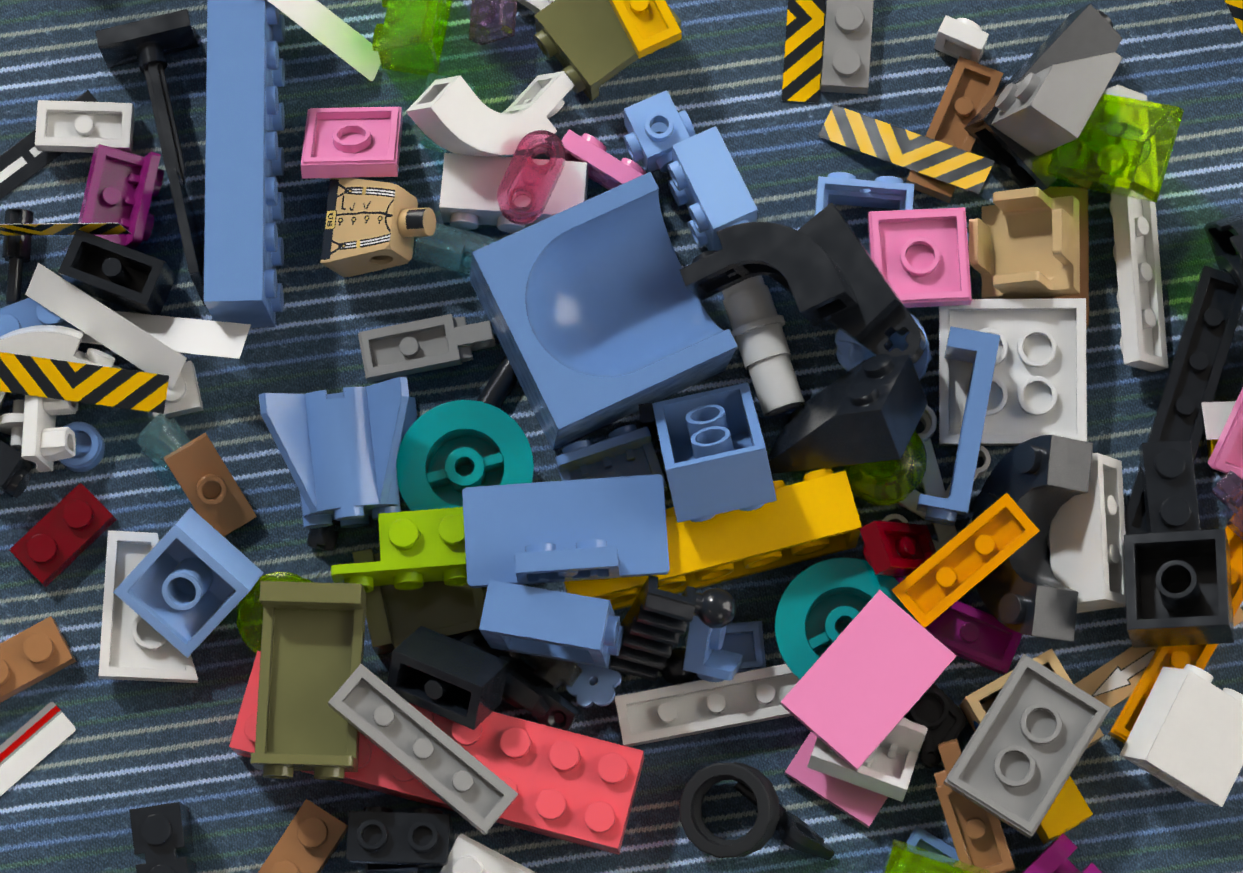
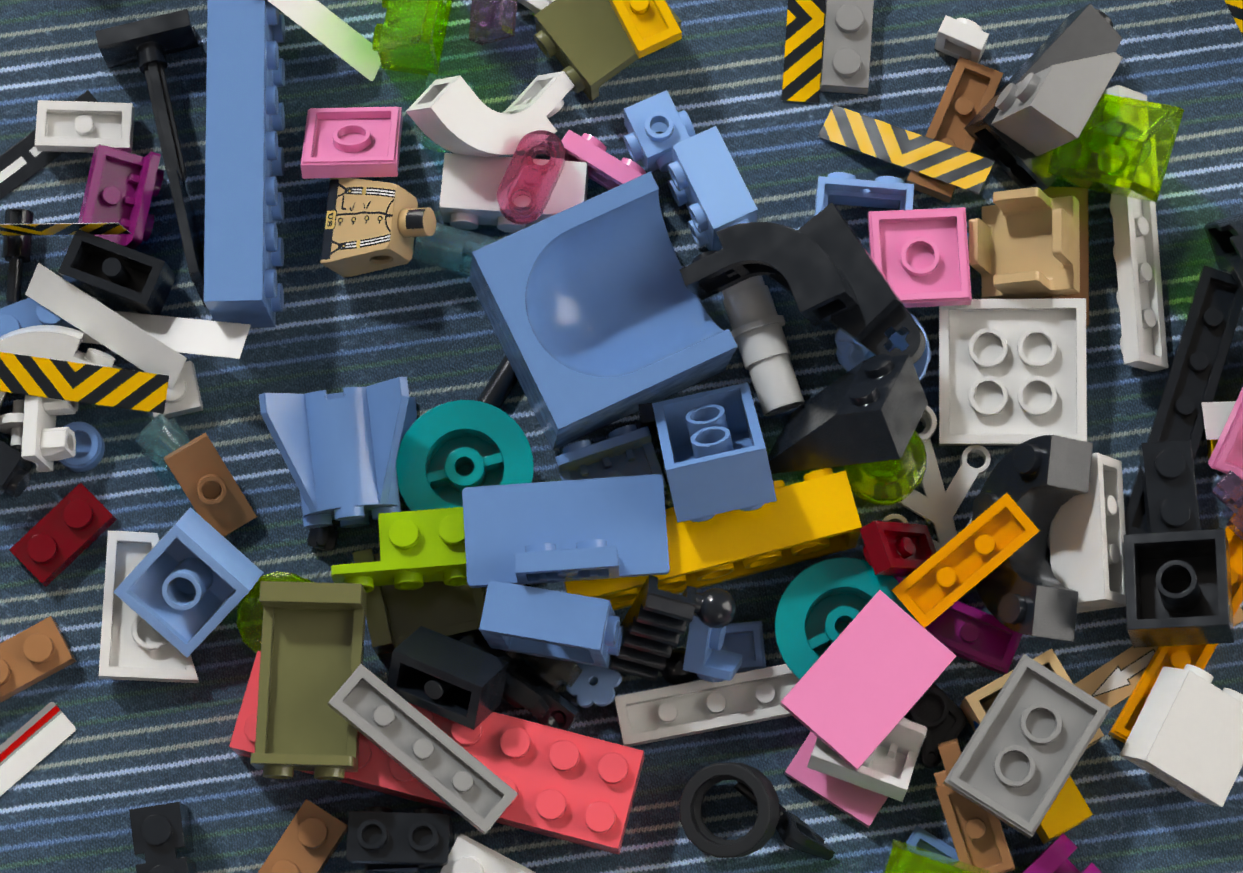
light grey hinge [358,314,496,383] -> none
medium blue panel [916,326,1000,526] -> none

